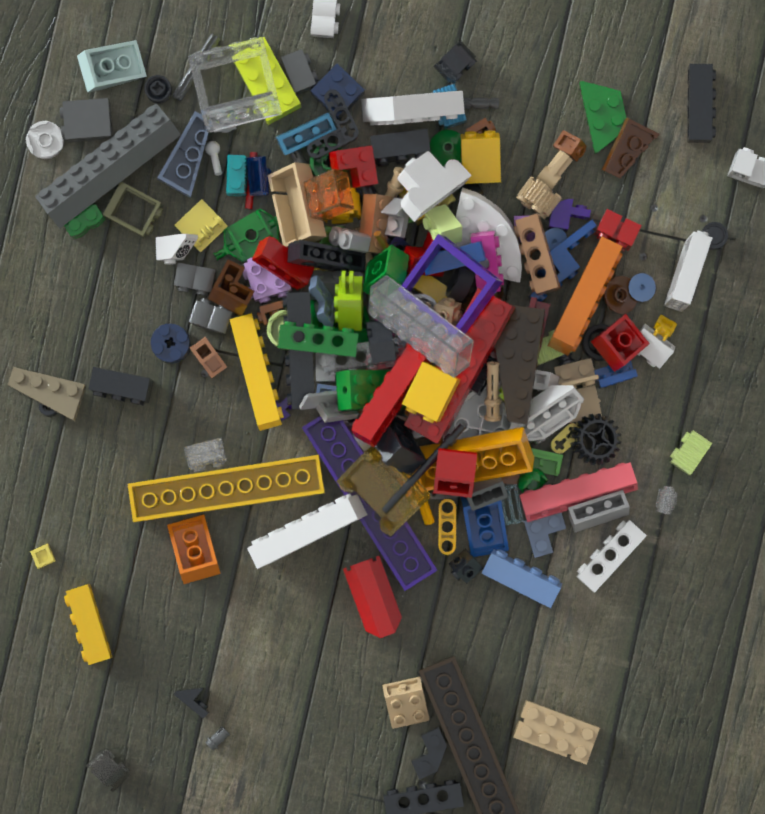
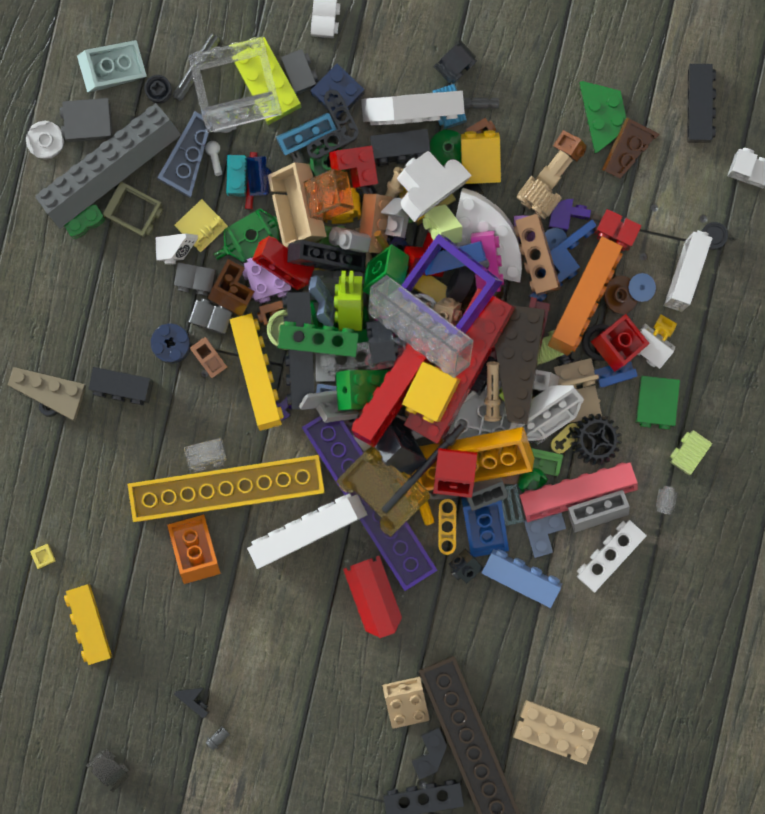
none -> green brick [635,376,680,430]

